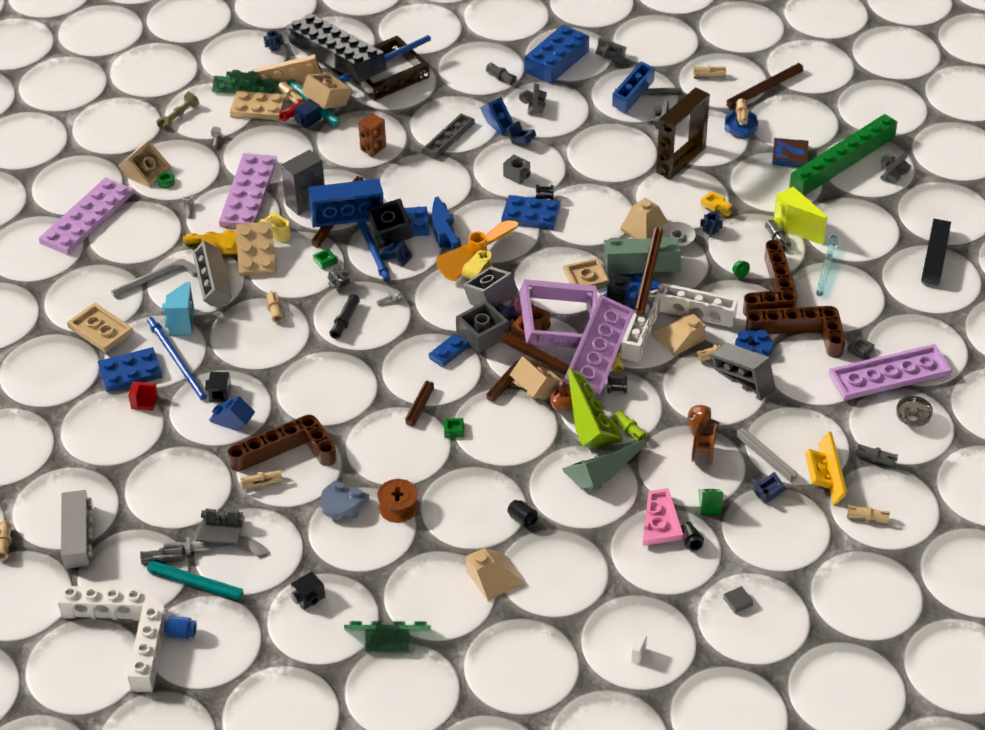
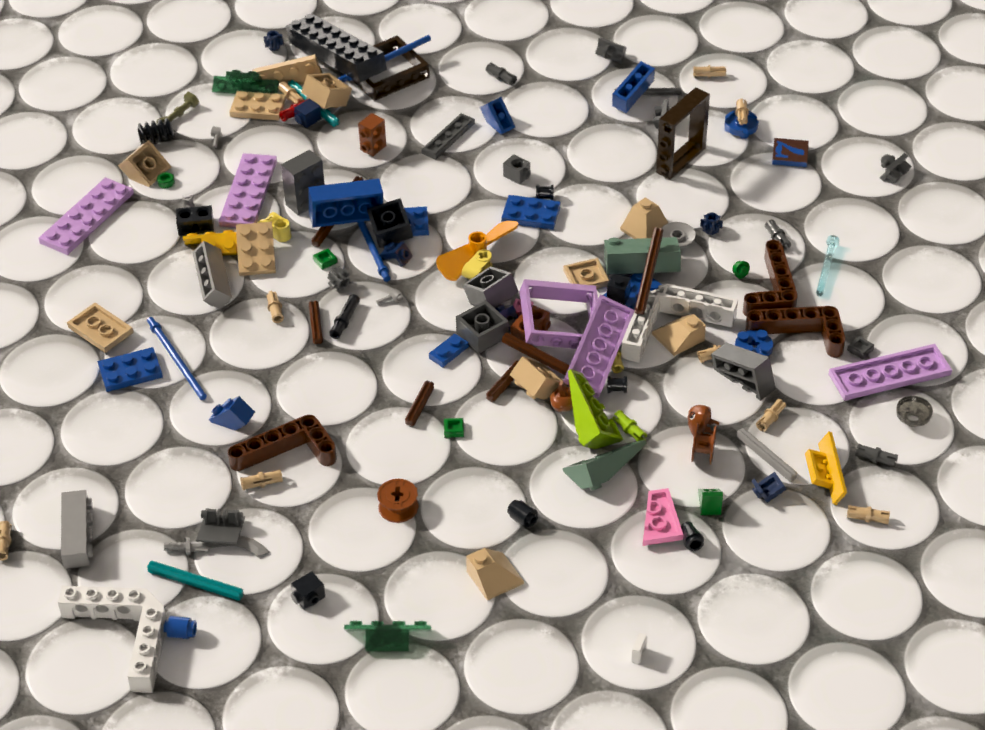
light grey piece [111,259,197,297] -> none
red panel [128,382,158,411] -> none
dark grey pin [140,547,184,564] -> none
medium azure slope [162,282,195,335] -> none
black brick [205,372,231,402] -> none
sand blue slope [320,481,369,520] -> none
blue slope [432,196,461,251] -> none
dark blue bracket [506,121,537,145] -> none
dark grey hips [519,83,547,115] -> none
blue brick [524,25,589,84] -> none
yellow plate [701,191,732,217] -> none
dark grey tile [723,586,753,613] -> none
reddish brown axle [726,63,804,109] -> none
neon yellow slope [773,187,828,245] -> none
green brick [789,114,898,196] -> none
black beam [921,218,952,285] -> none
none -> black piece [137,118,175,144]
none -> black brick [176,205,214,236]
none -> reddish brown axle [309,300,323,344]
none -> tan axle [756,399,786,432]

